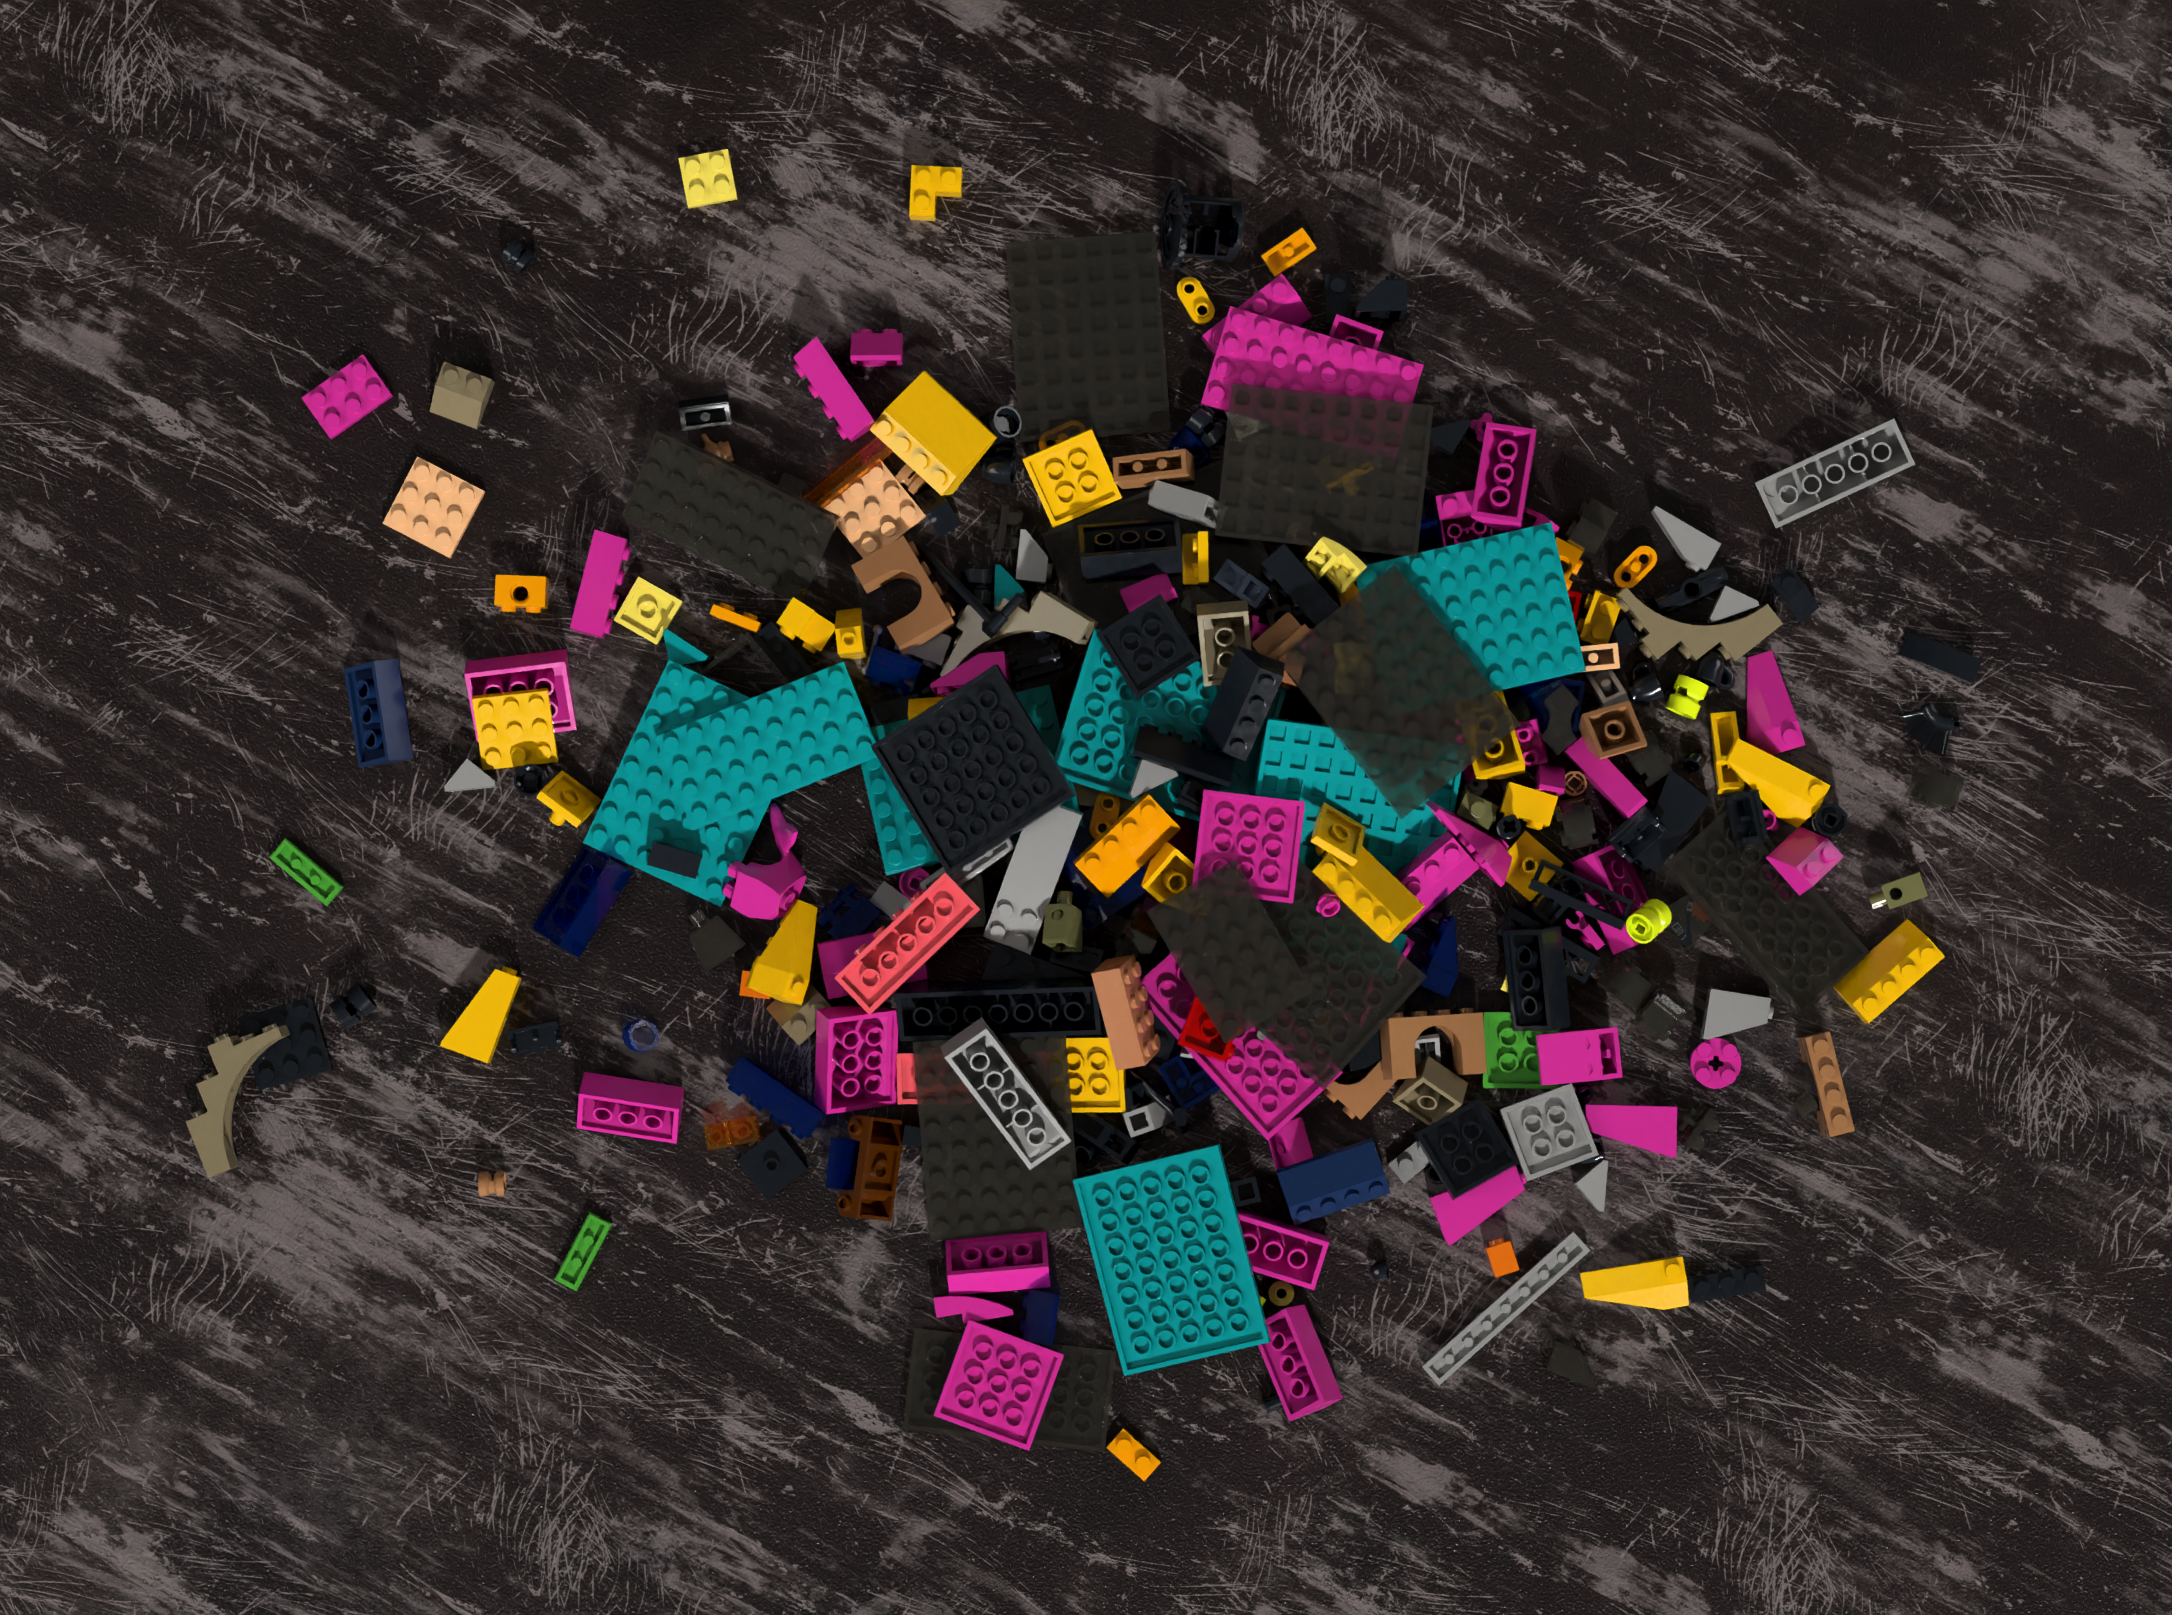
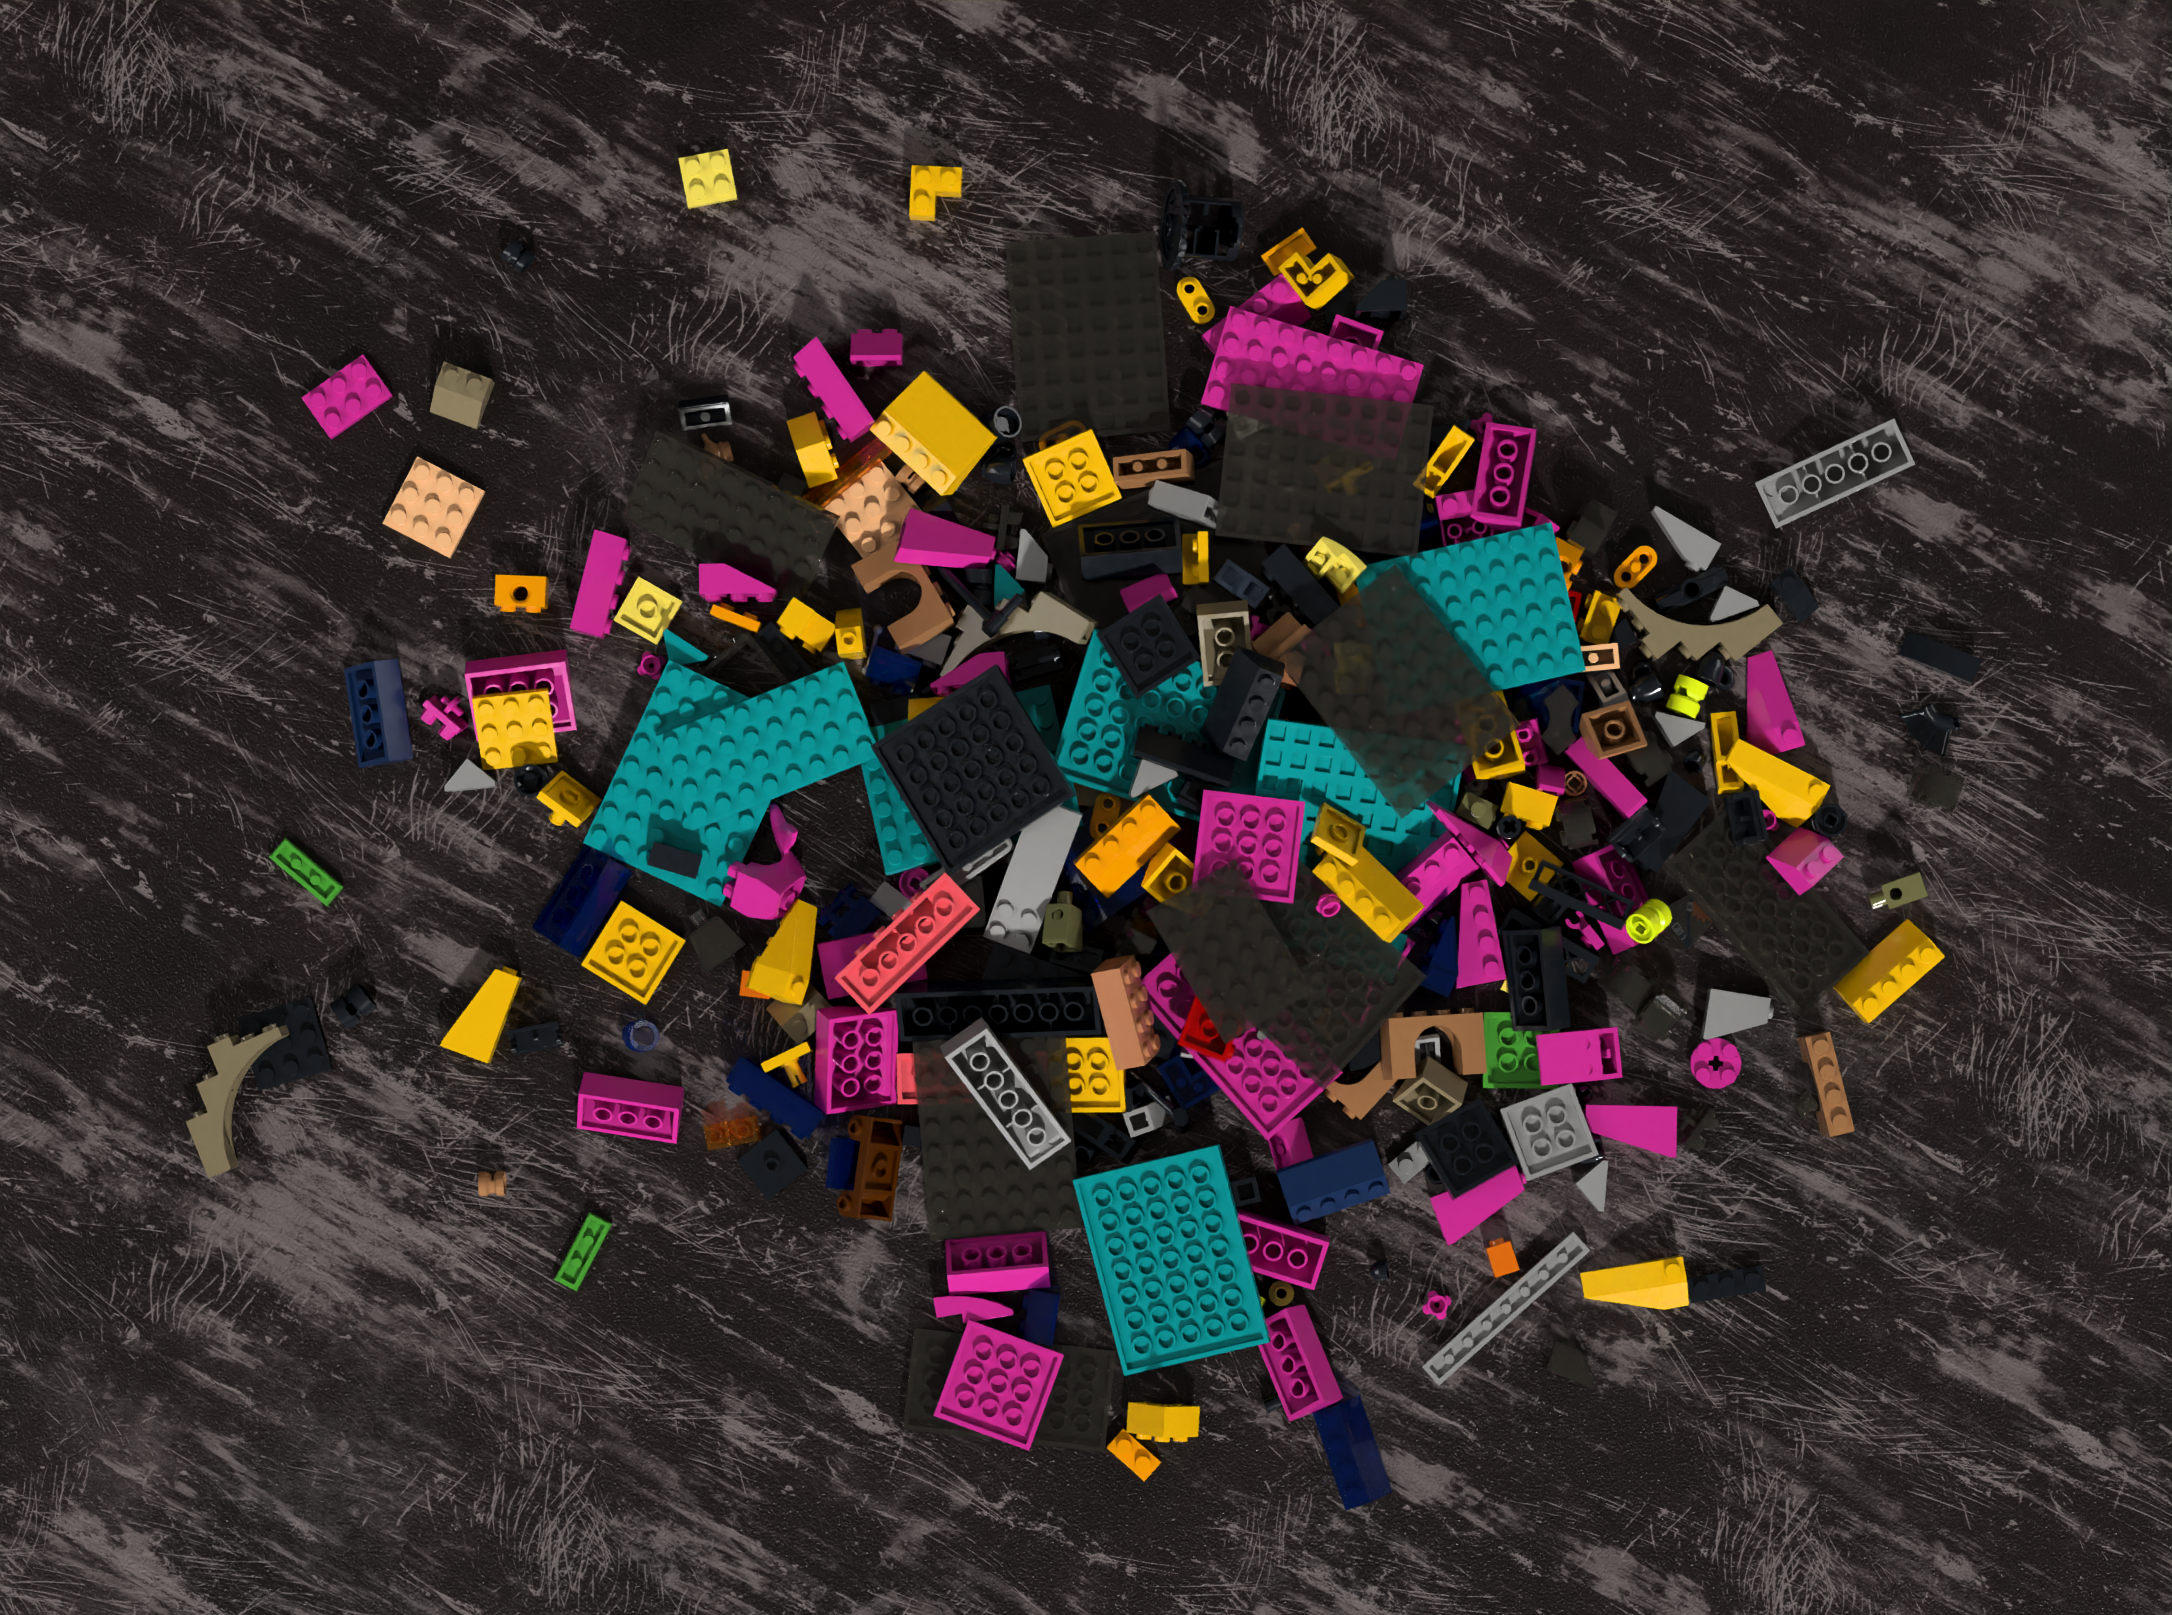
none -> dark pink hips [420,695,469,741]
none -> yellow plate [581,901,686,1005]
none -> dark pink plate [637,651,666,680]
none -> dark pink slope [699,563,779,603]
none -> yellow tile [761,1041,813,1088]
none -> yellow brick [787,412,839,488]
none -> dark pink slope [893,508,997,569]
none -> dark pink plate [994,550,1017,573]
none -> yellow brick [1126,1402,1200,1442]
none -> yellow brick [1278,251,1355,311]
none -> clear blue slope [1312,1395,1392,1511]
none -> yellow slope [1412,425,1475,498]
none -> dark pink plate [1422,1290,1451,1320]
none -> dark pink wedge [1454,879,1506,989]
none -> light grey slope [1652,711,1705,748]

